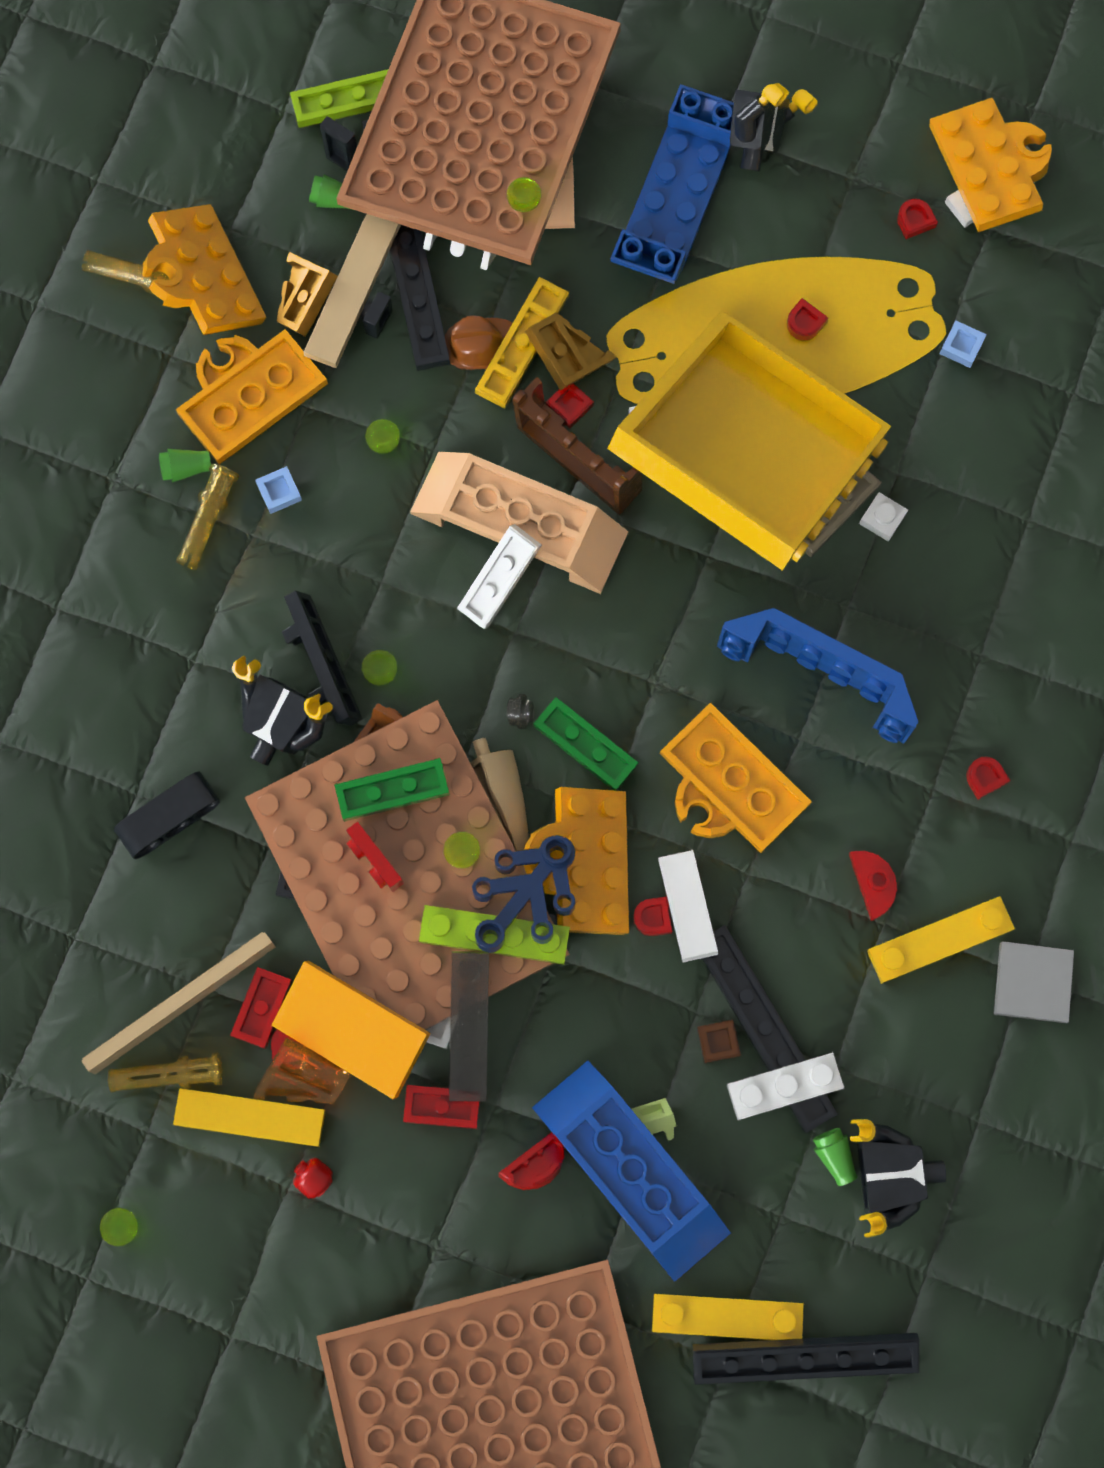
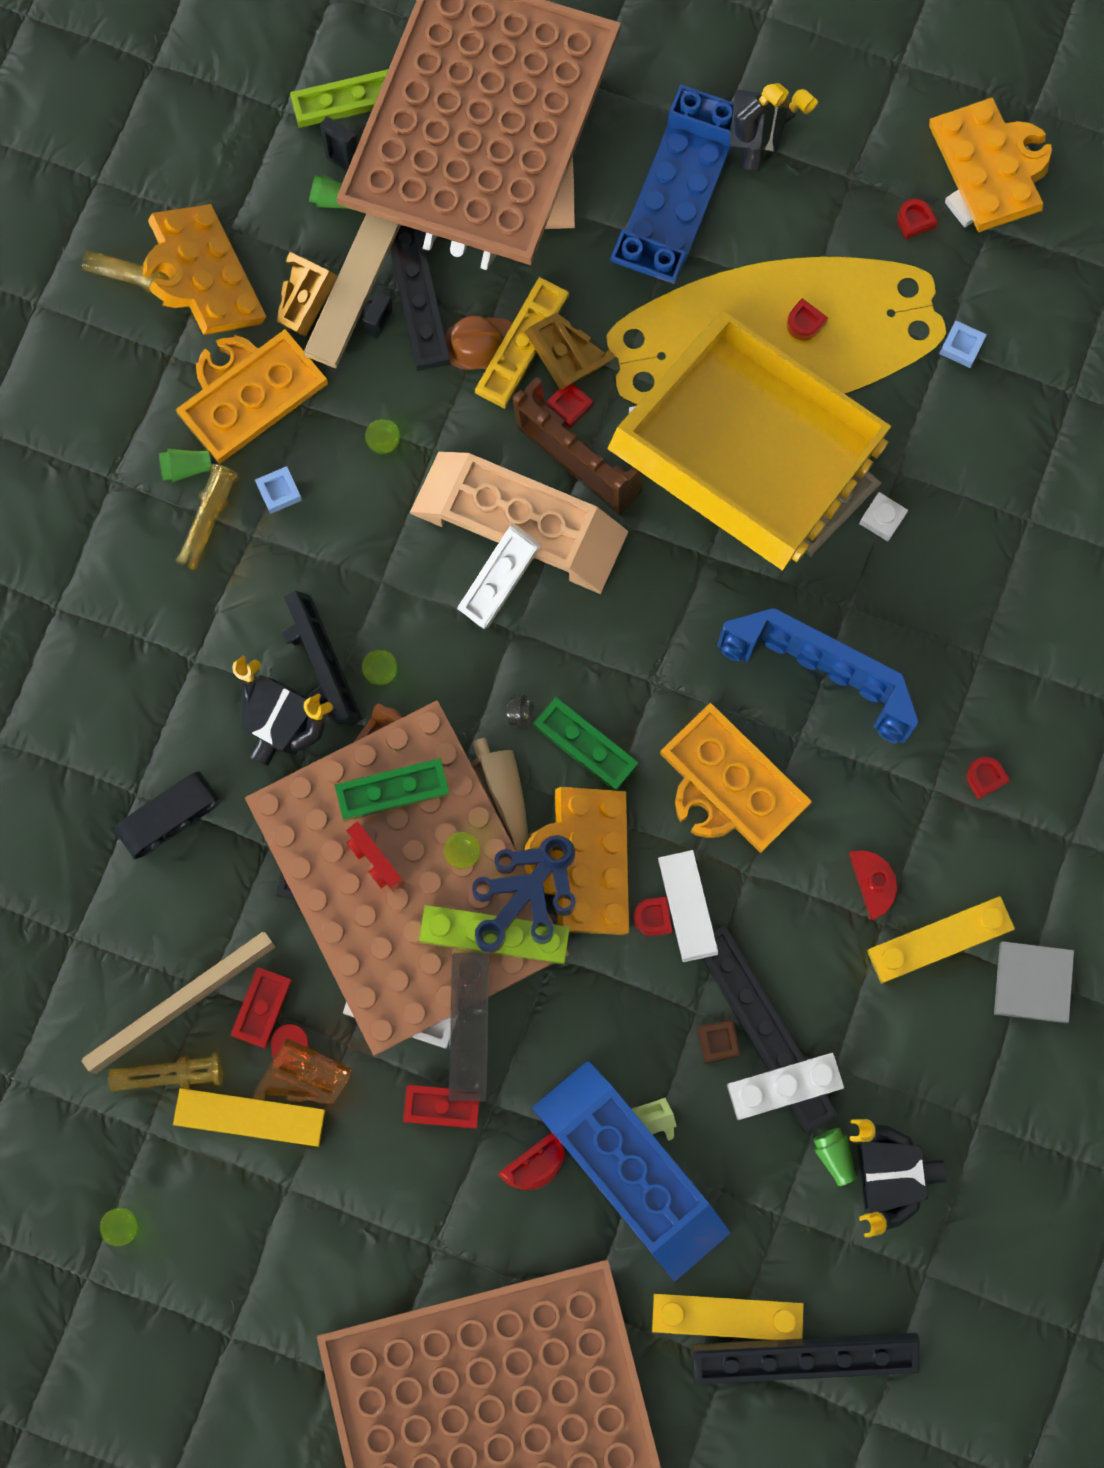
light orange tile [271,961,431,1099] -> none
red piece [293,1157,333,1199] -> none
clear neon green plate [507,177,541,212] -> none

